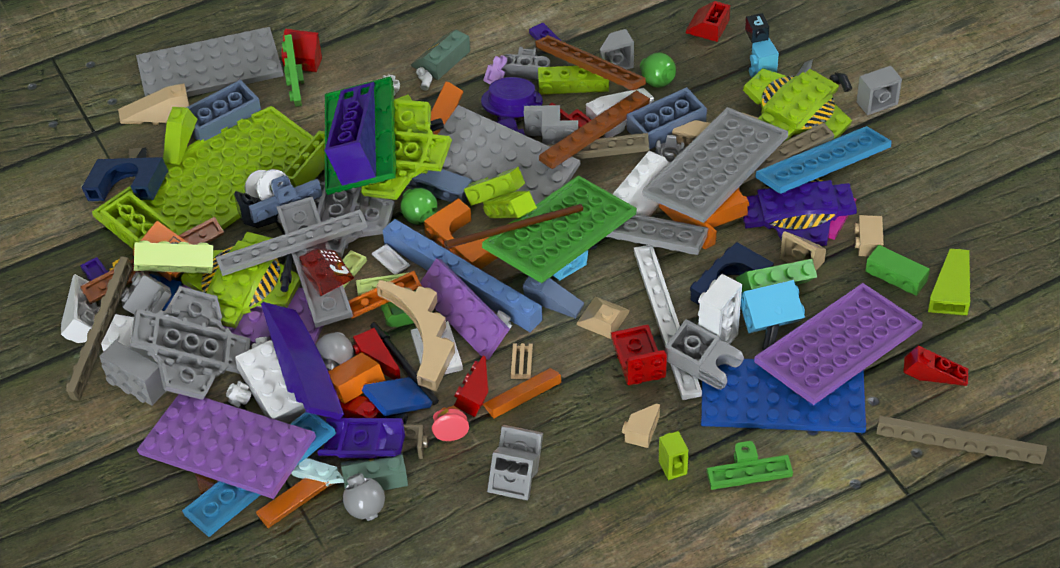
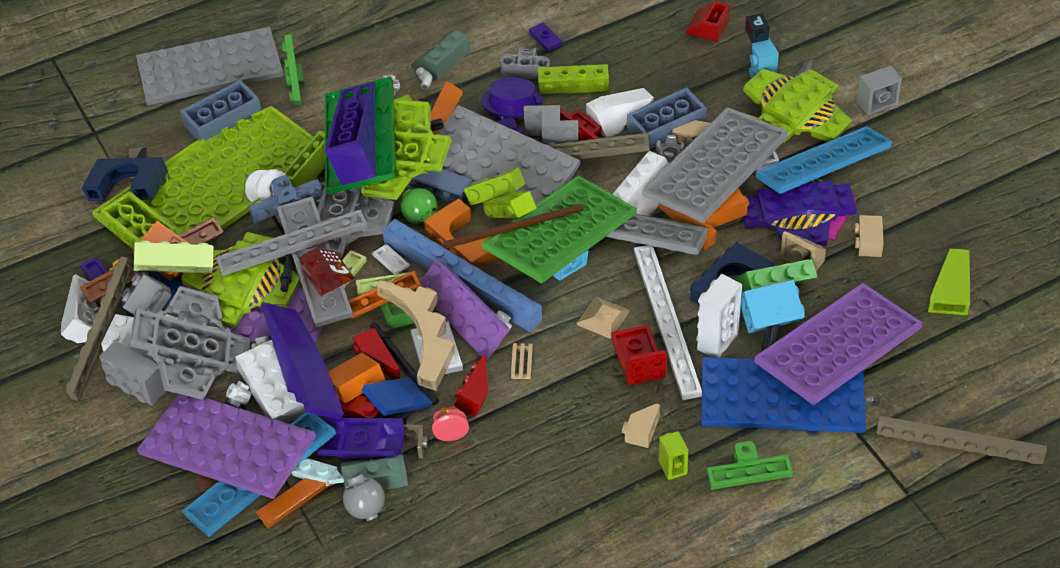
tan wedge [118,83,189,125] -> none
lime slope [163,107,197,165] -> none
black slope [234,191,278,228] -> none
red slope [281,29,322,72] -> none
light grey brick [316,332,354,371] -> none
lavender plate [483,55,507,84] -> none
orange slope [483,368,561,419] -> none
light grey bracket [487,425,543,500] -> none
sand blue slope [523,276,584,319] -> none
dark orange plate [535,35,646,90] -> none
dark orange plate [539,90,650,169] -> none
light grey slope [600,29,634,70] -> none
bright green brick [640,52,676,88] -> none
light grey brick [665,319,744,390] -> none
dark tan plate [743,123,834,184] -> none
black arm [829,72,852,92] -> none
bright green brick [865,245,930,296] -> none
red slope [903,345,969,386] -> none

